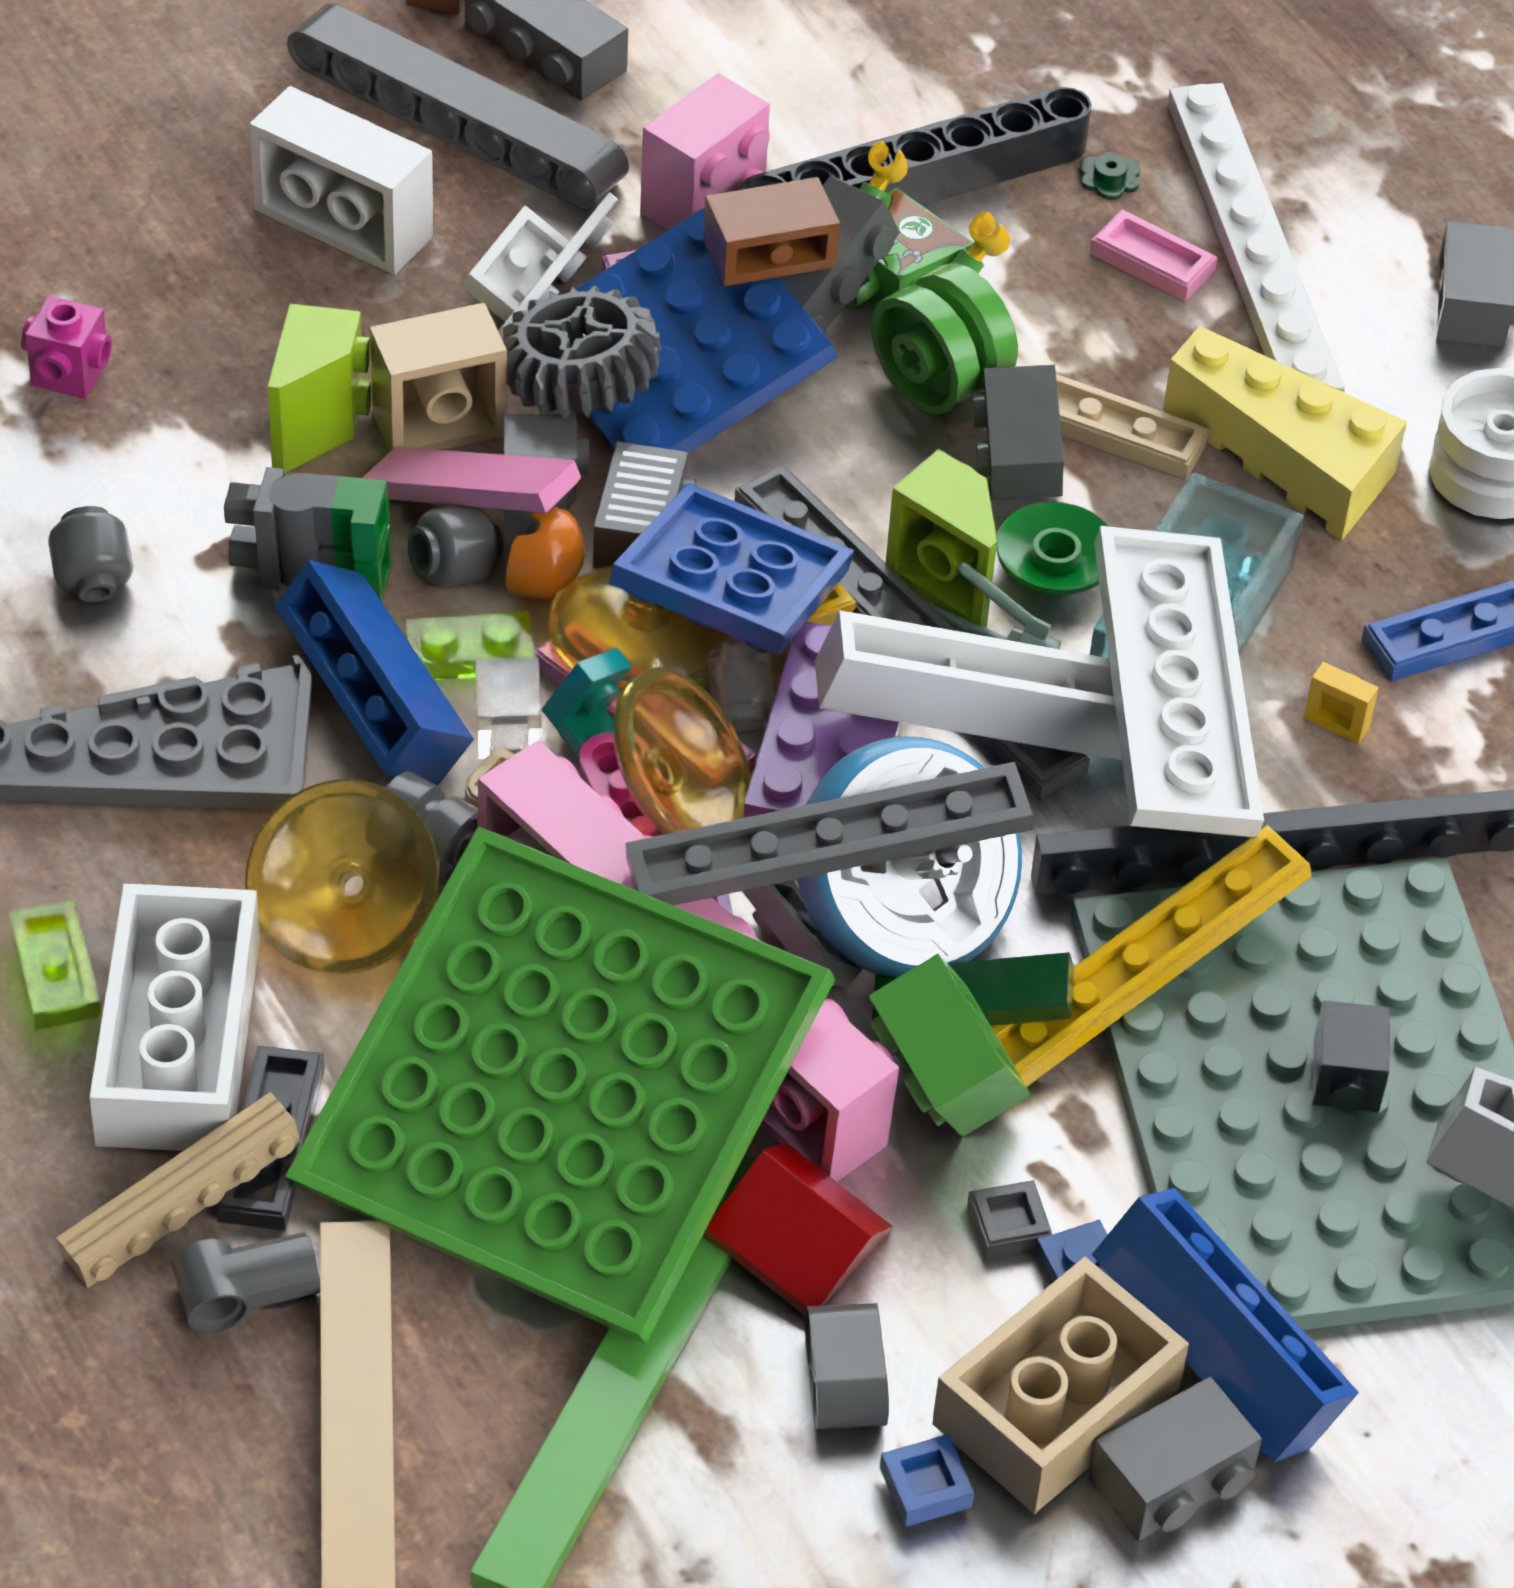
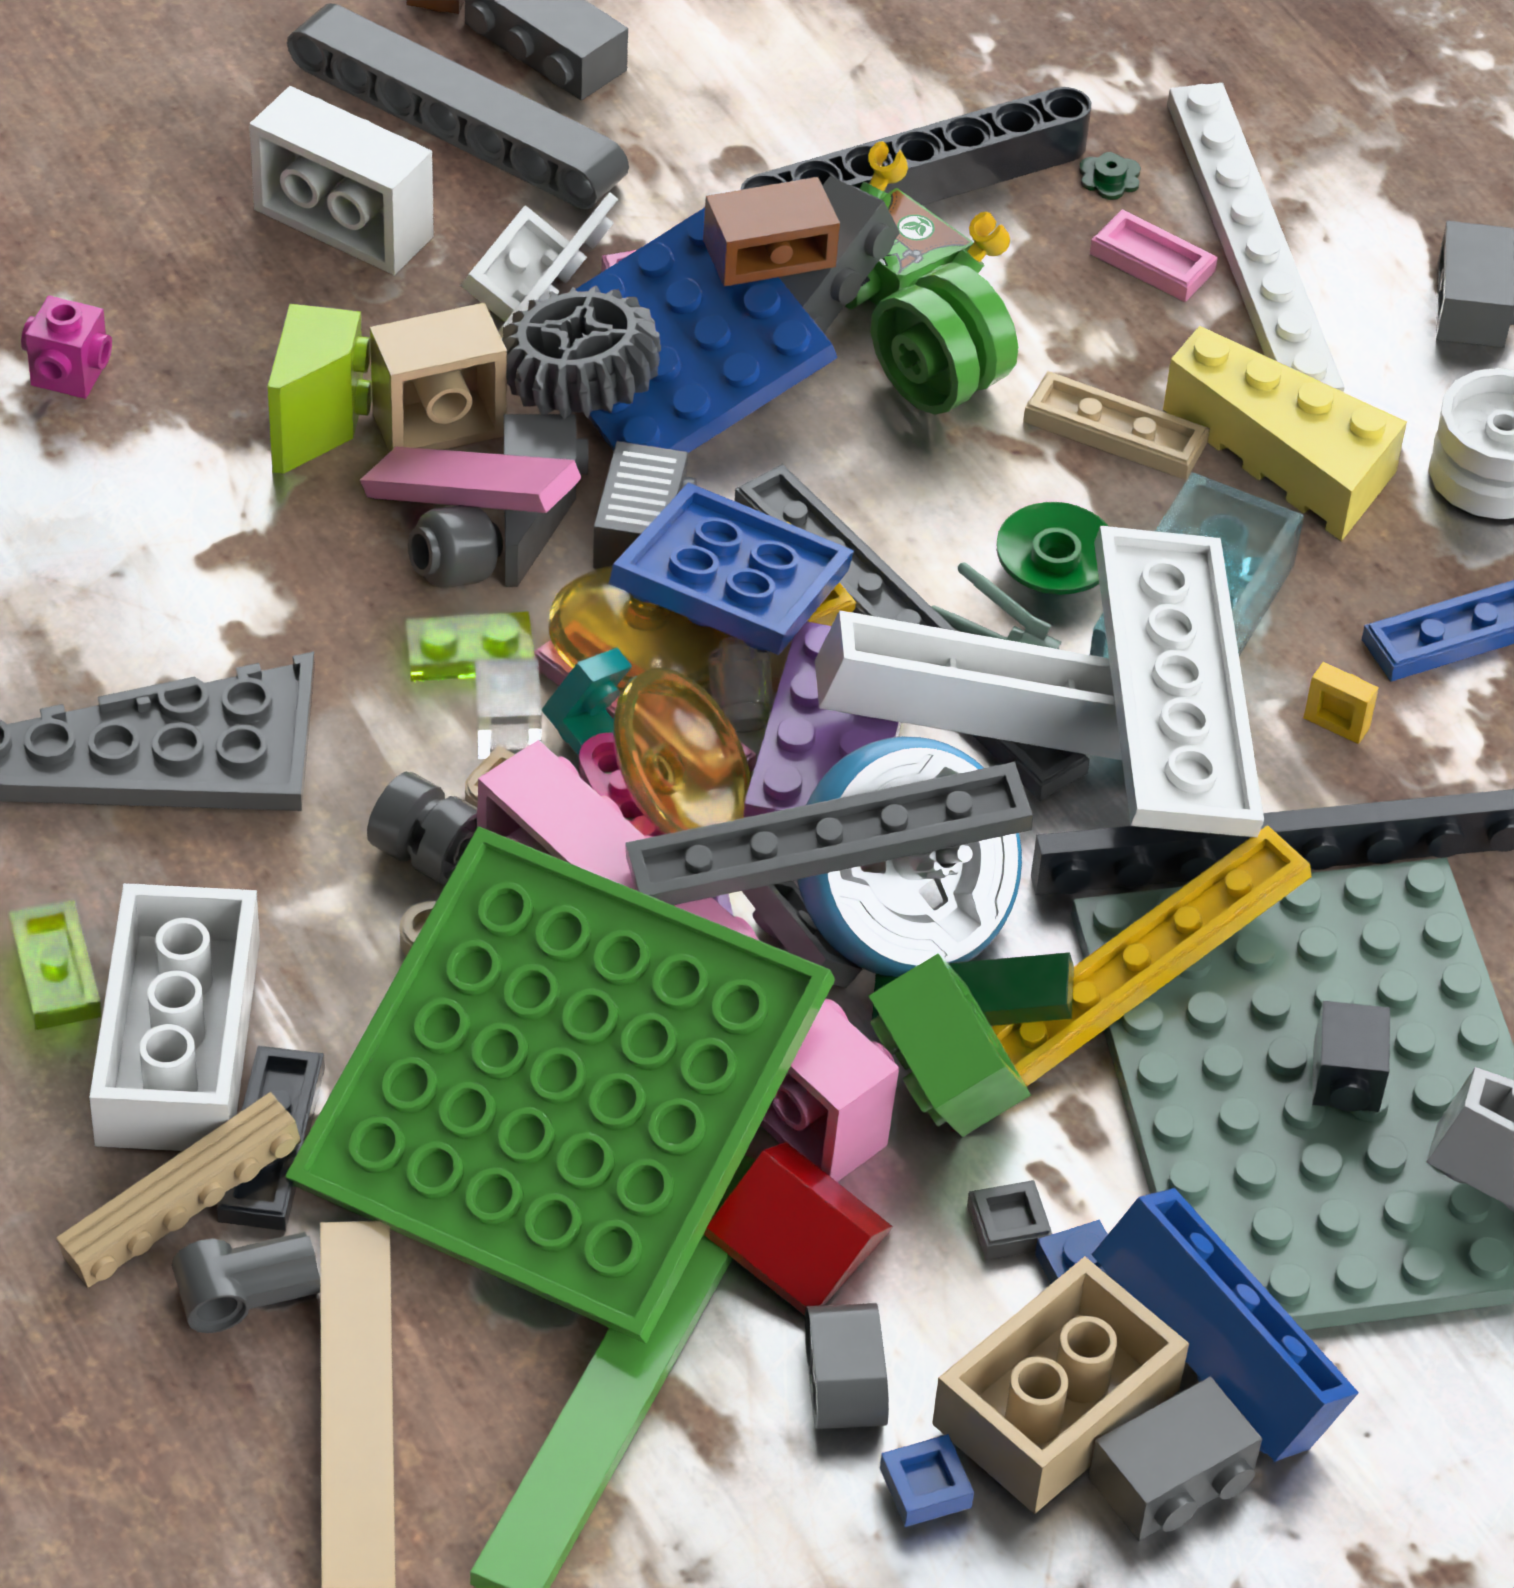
dark grey head [48,506,134,602] -> none
dark grey hips [223,467,393,602] -> none
clear yellow dish [245,779,439,975] -> none
blue brick [275,560,474,785] -> none
orange hair [505,507,585,600] -> none
bright pink brick [640,73,770,230] -> none
lime slope [885,449,997,627] -> none
dark grey brick [973,364,1064,500] -> none

